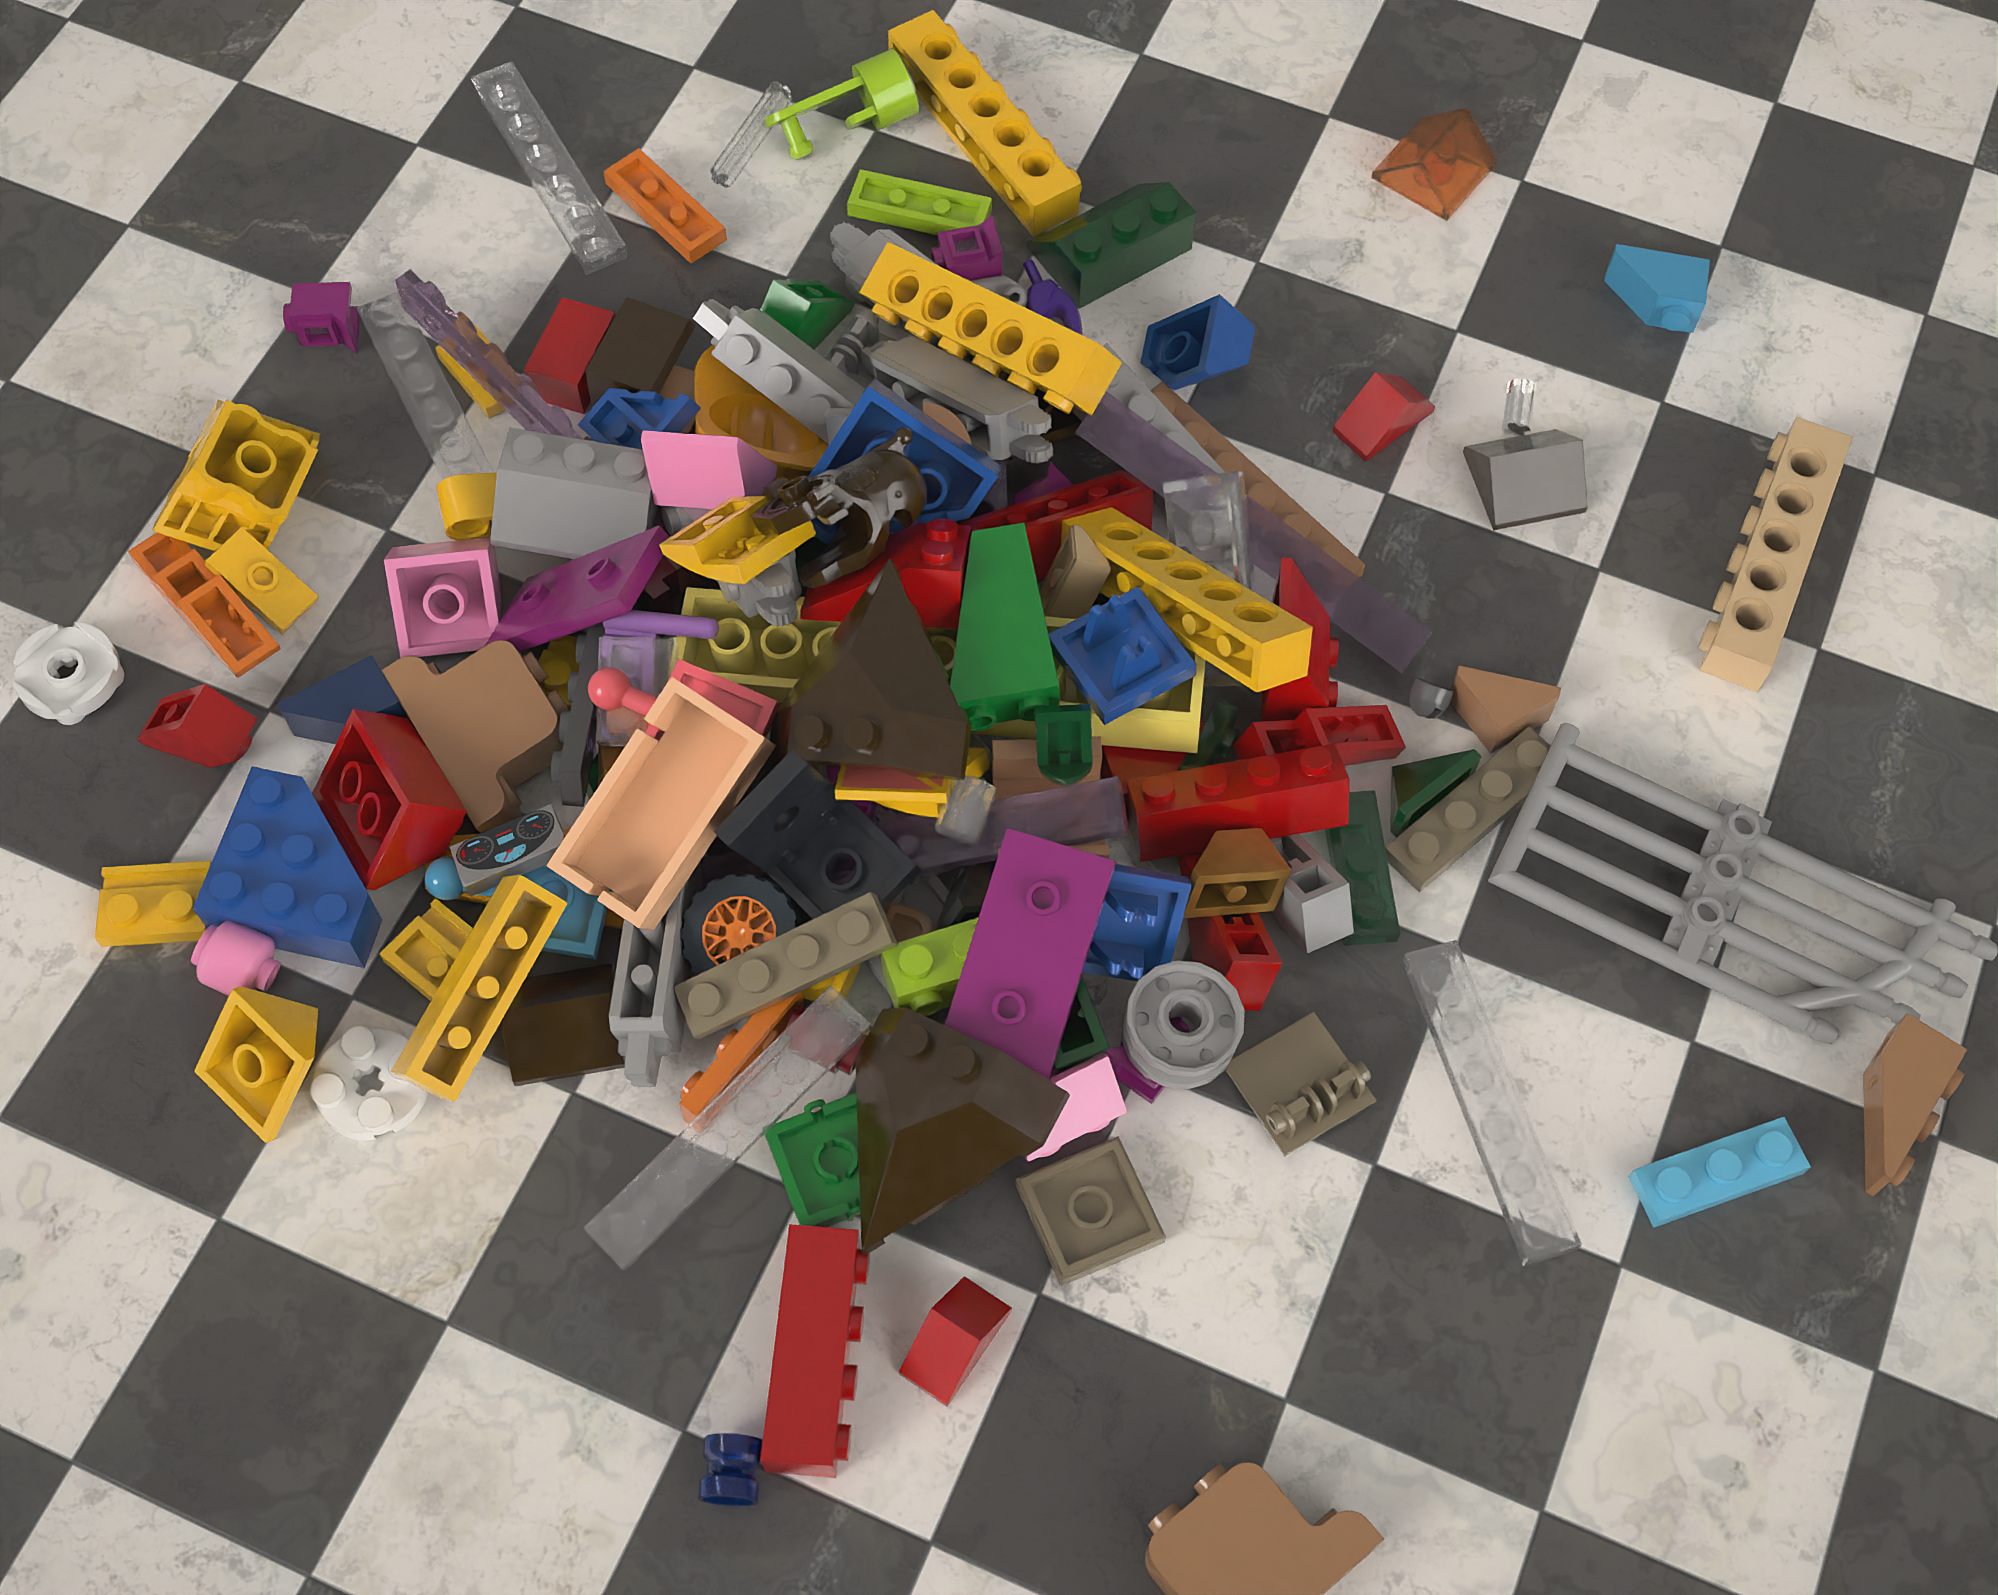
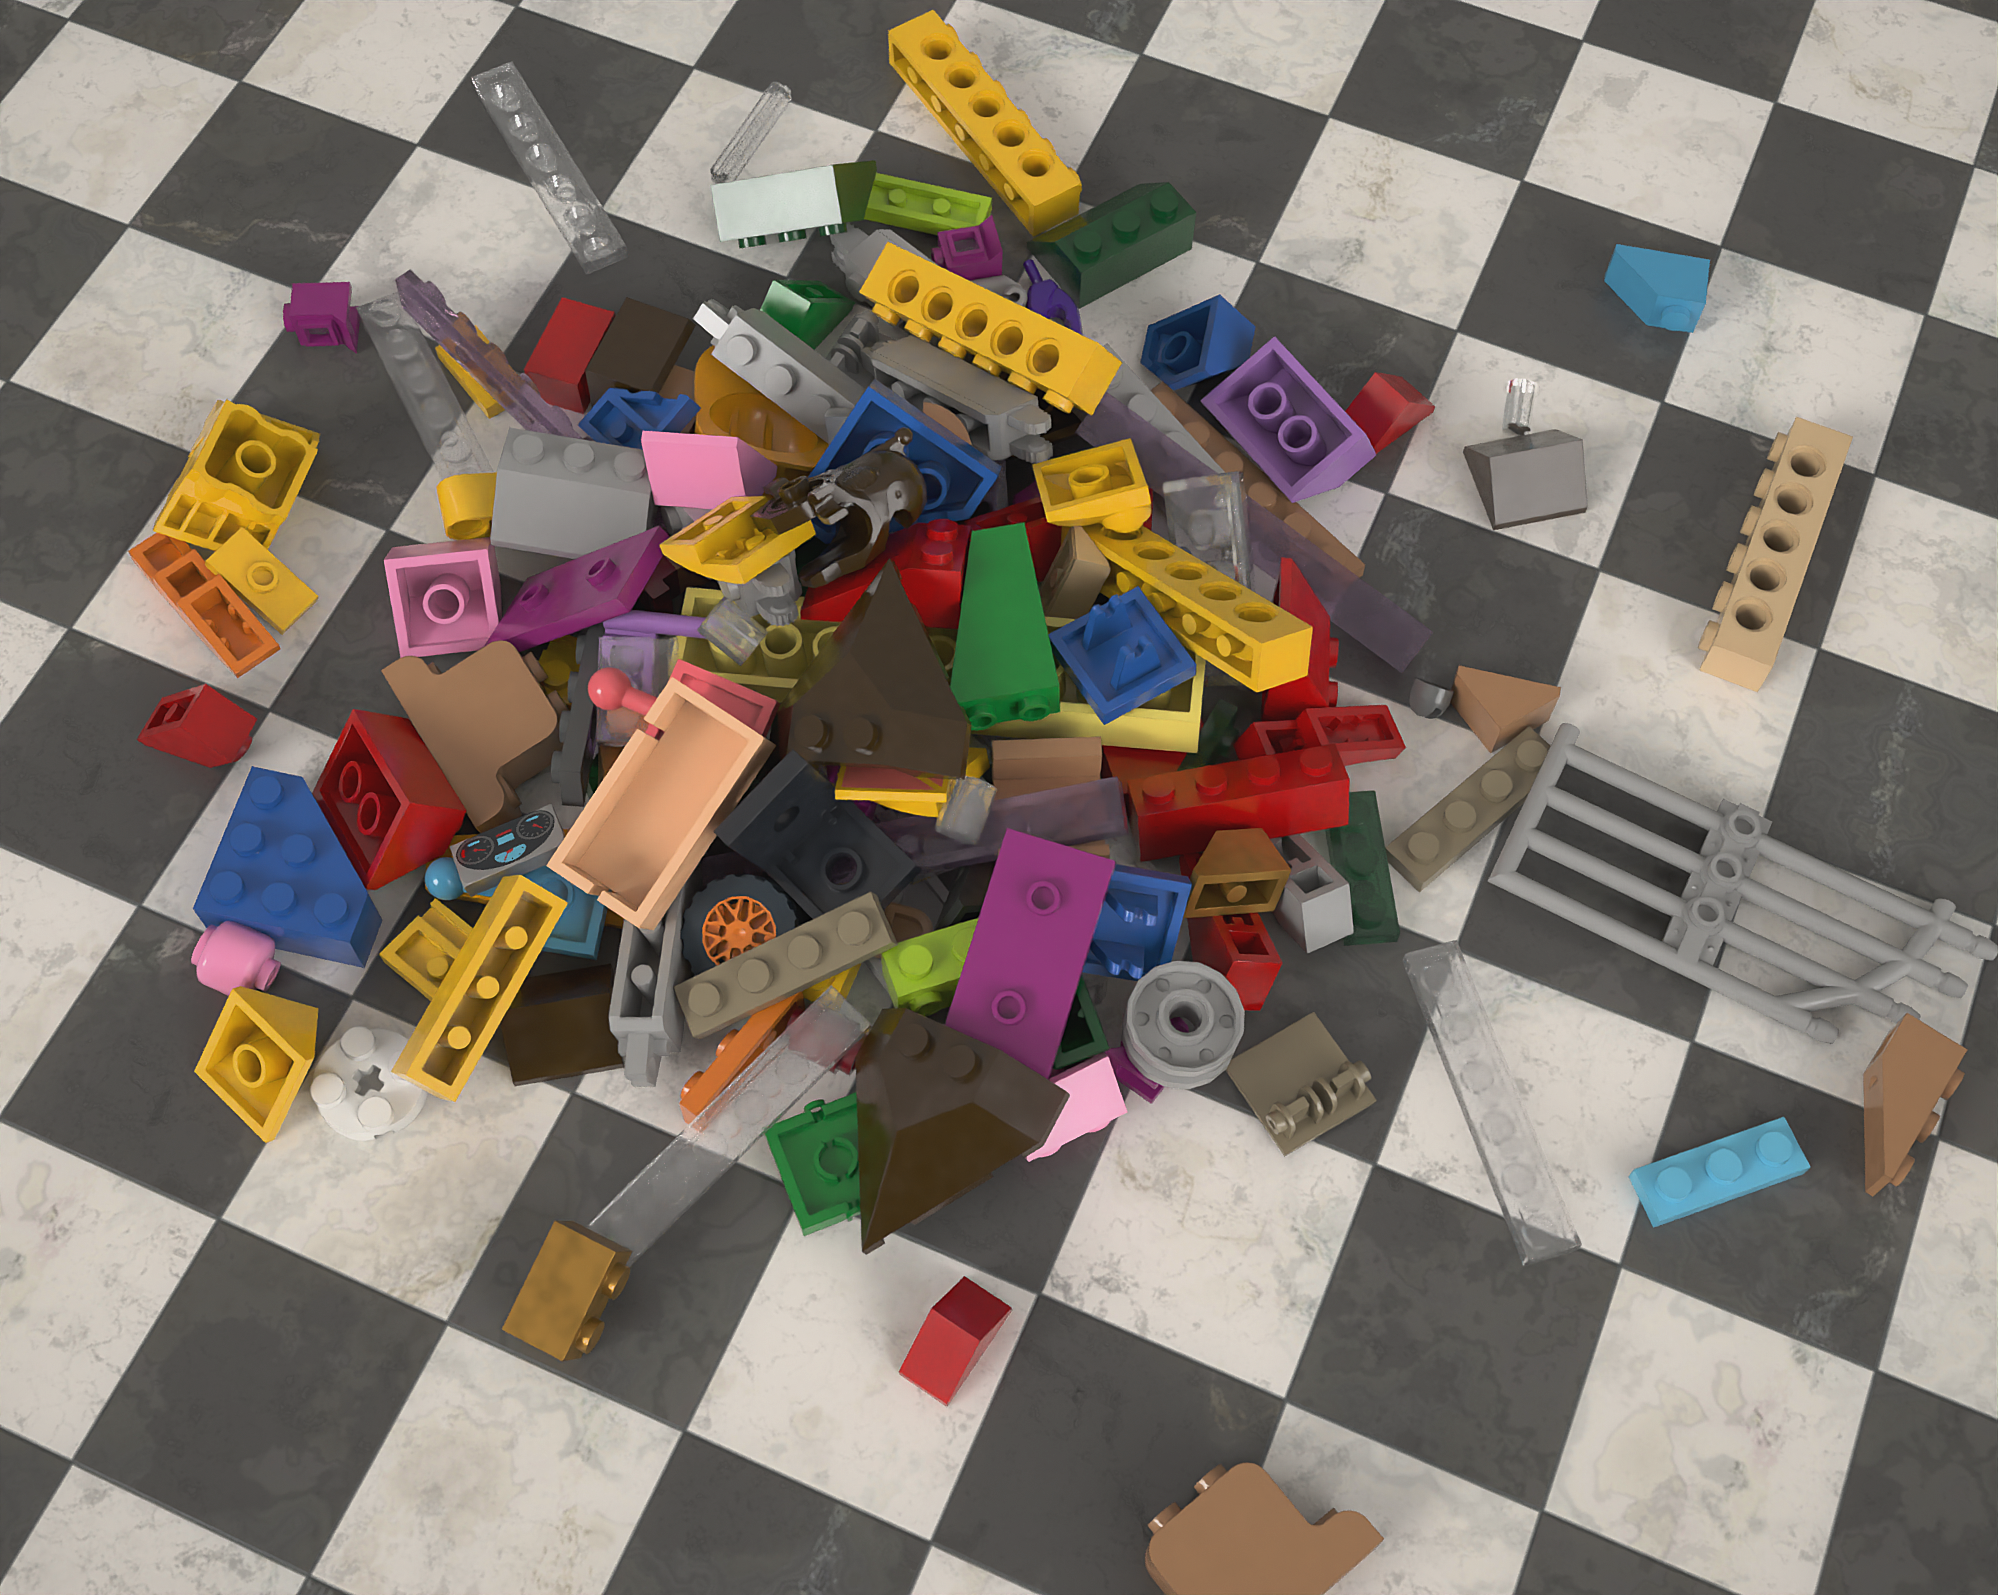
white plate [11,622,125,725] -> none
yellow plate [95,861,212,947] -> none
dark blue slope [277,655,407,744] -> none
orange plate [603,148,727,264] -> none
clear blue wheel [698,1433,763,1507] -> none
red brick [760,1224,870,1478] -> none
lime piece [764,49,919,160] -> none
dark tan tile [1015,1136,1166,1286] -> none
dark green plate [1035,704,1093,787] -> none
clear orange slope [1371,107,1497,221] -> none
dark green slope [1390,749,1482,838] -> none
none -> pearl gold brick [502,1221,632,1361]
none -> clear piece [697,596,769,666]
none -> slope [710,160,877,249]
none -> yellow slope [1032,438,1152,533]
none -> medium lavender slope [1201,336,1376,503]

